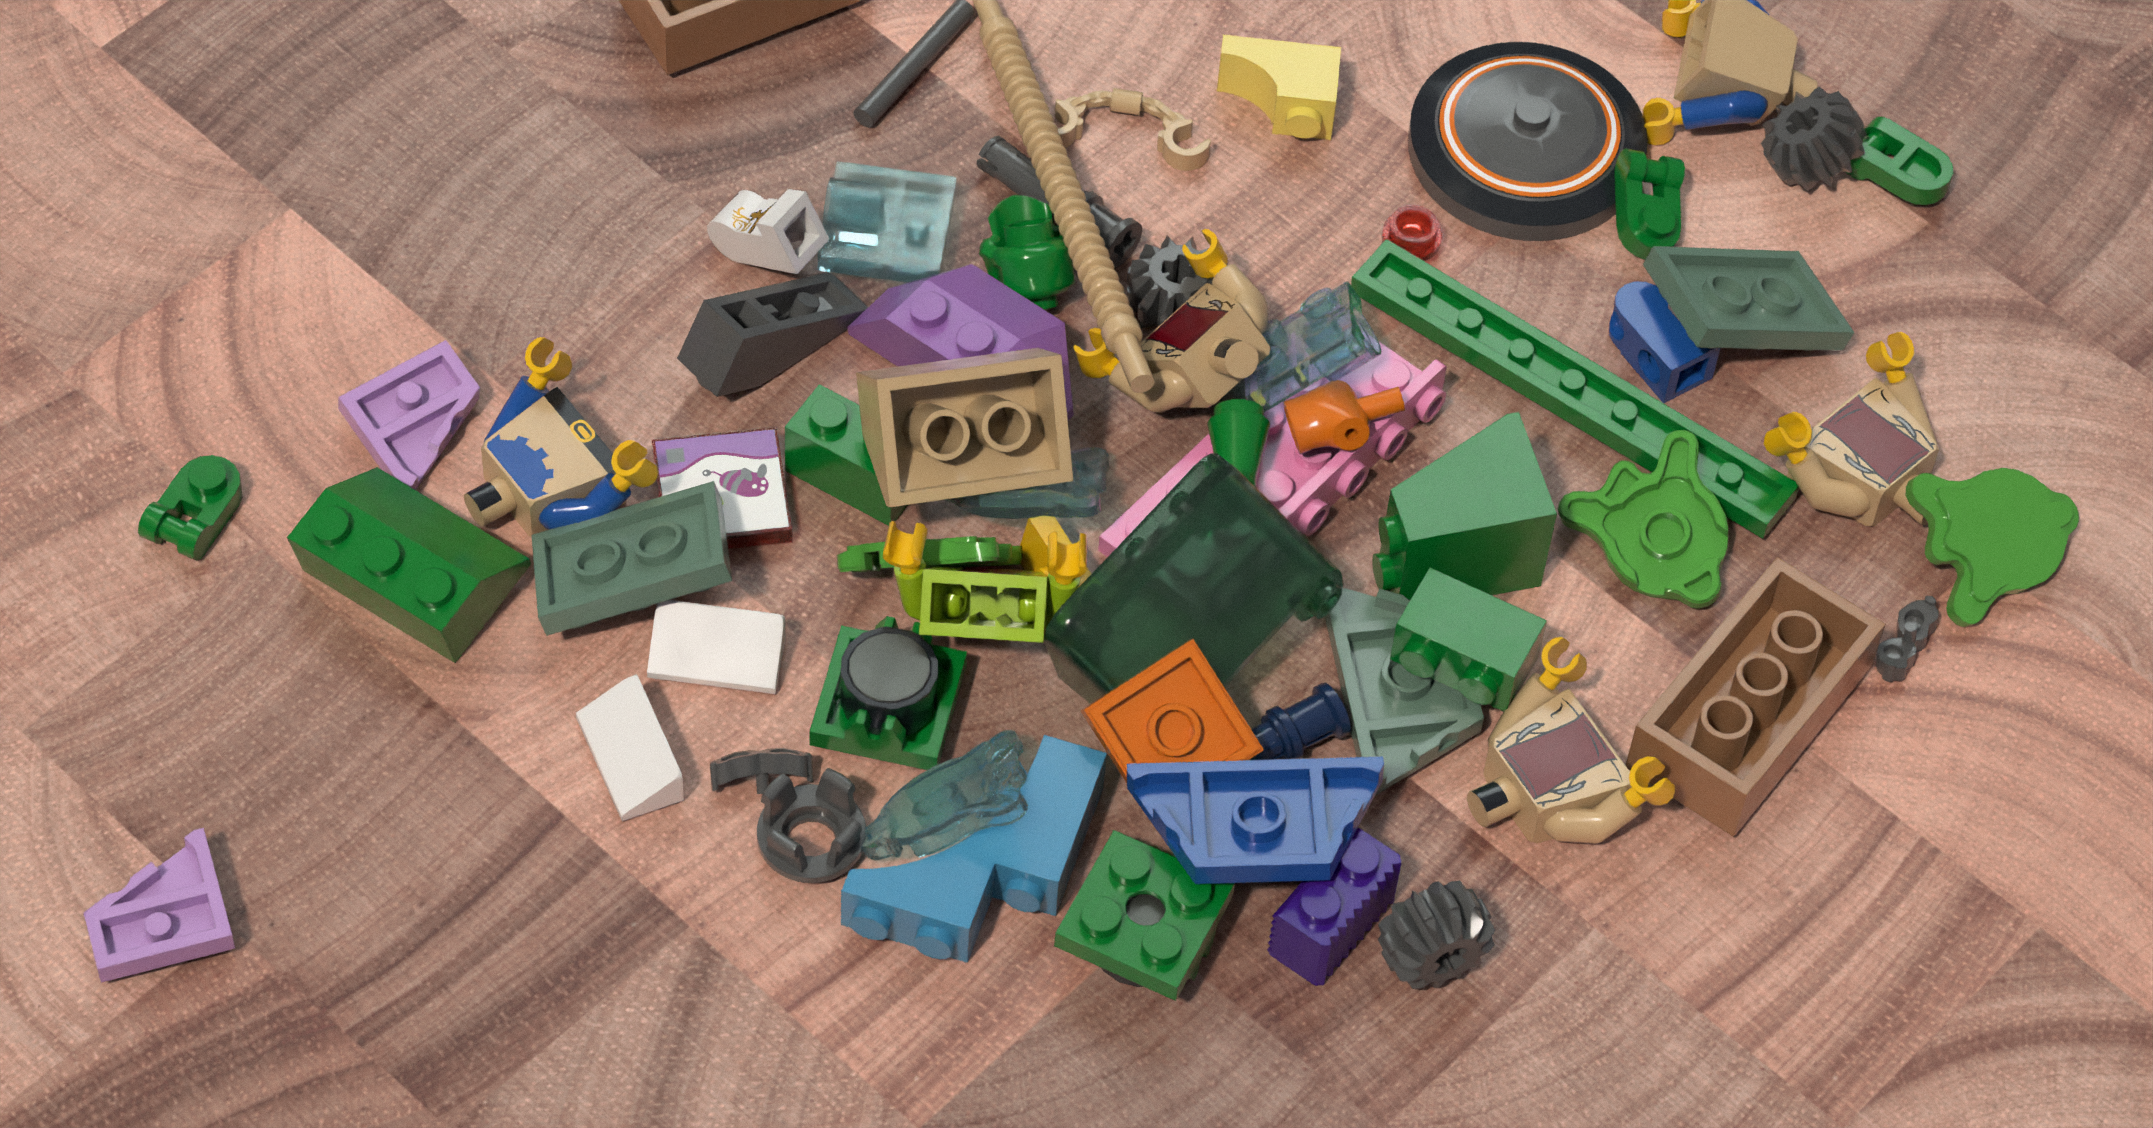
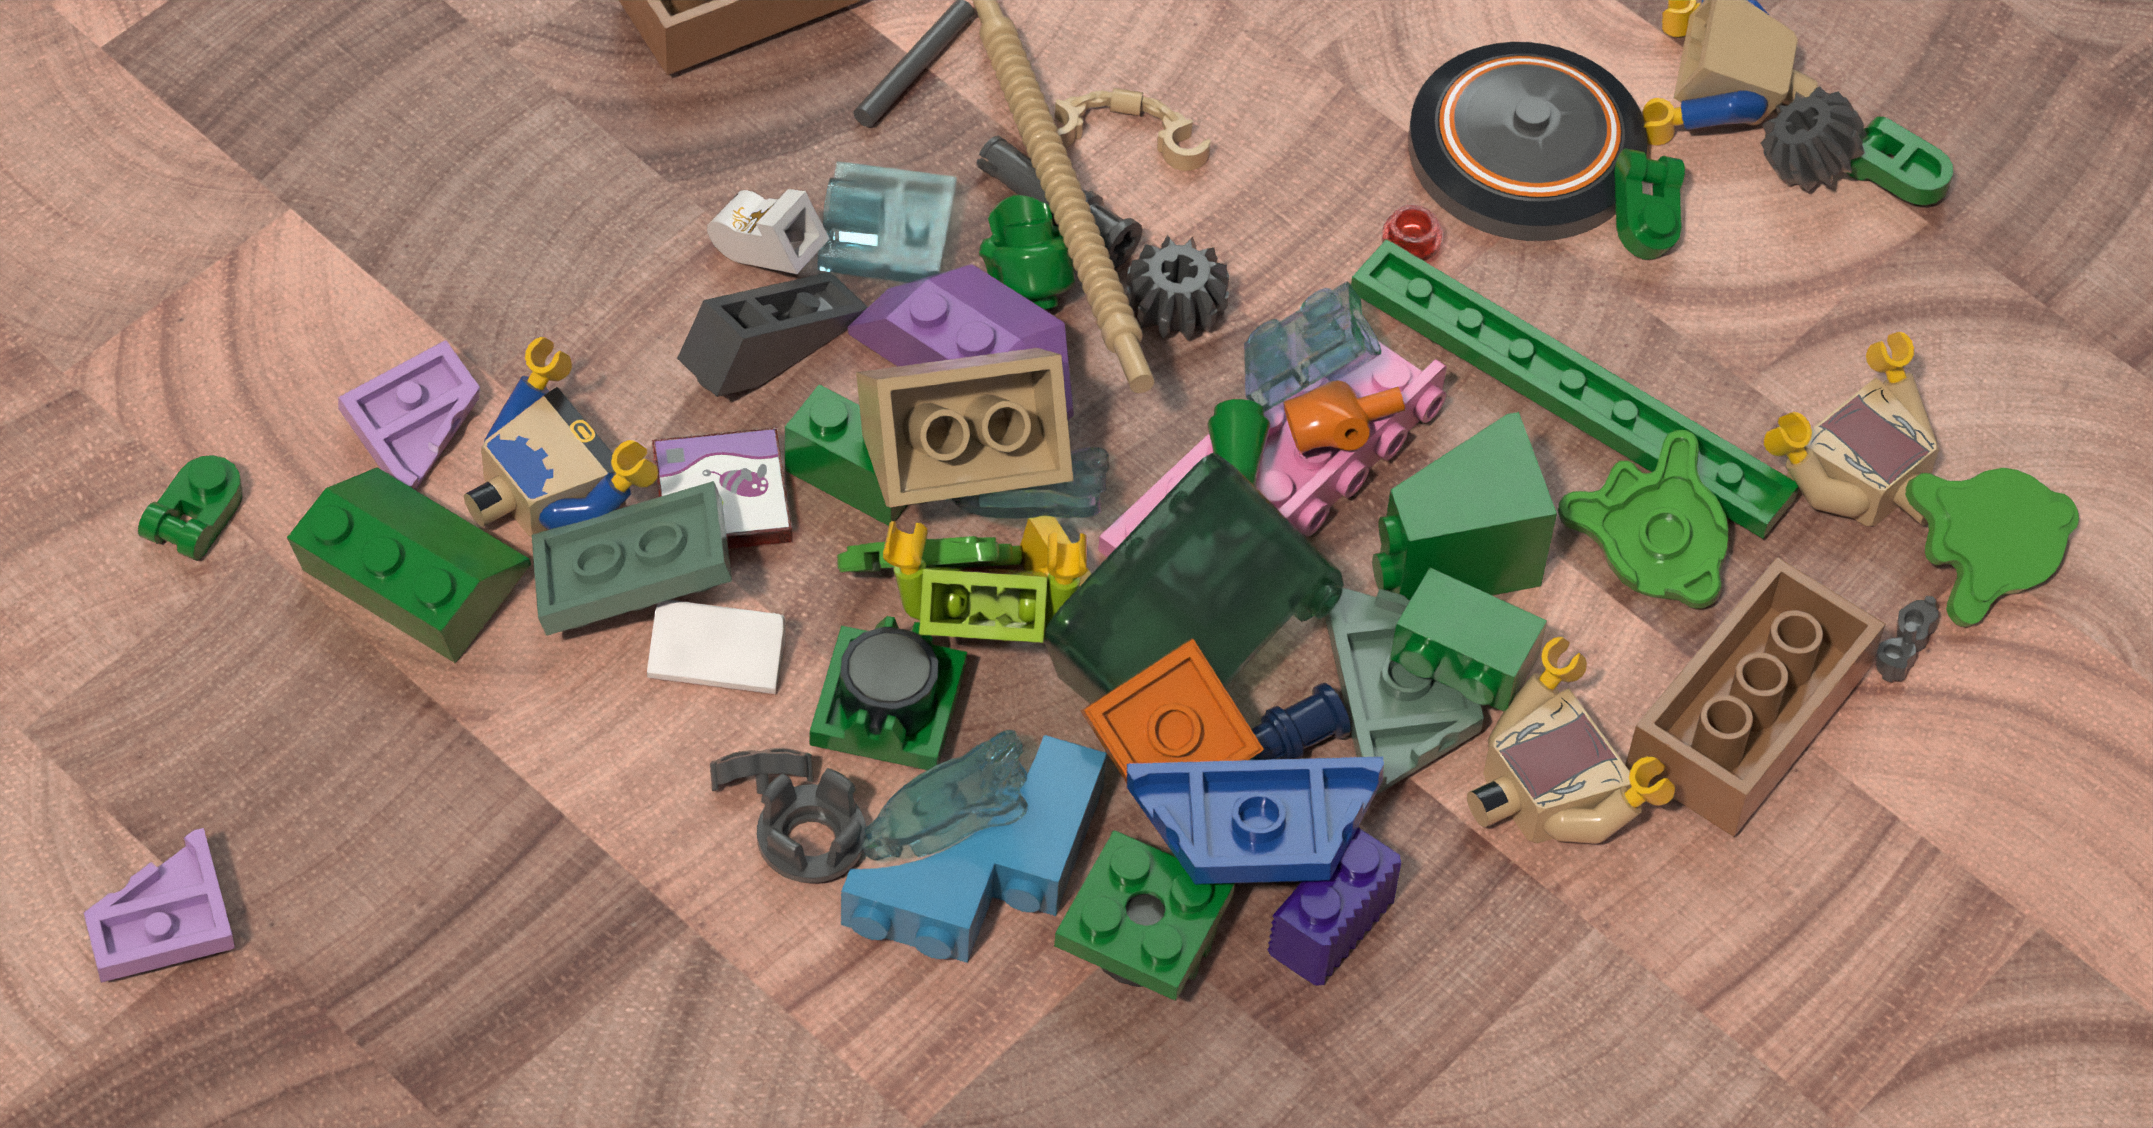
white slope [576,675,684,821] -> none
tan torso [1073,229,1271,412] -> none
light yellow arch [1217,35,1341,140] -> none
dark grey gear [1378,880,1495,989] -> none
blue leg [1608,281,1720,403] -> none
sand green plate [1643,246,1854,351] -> none

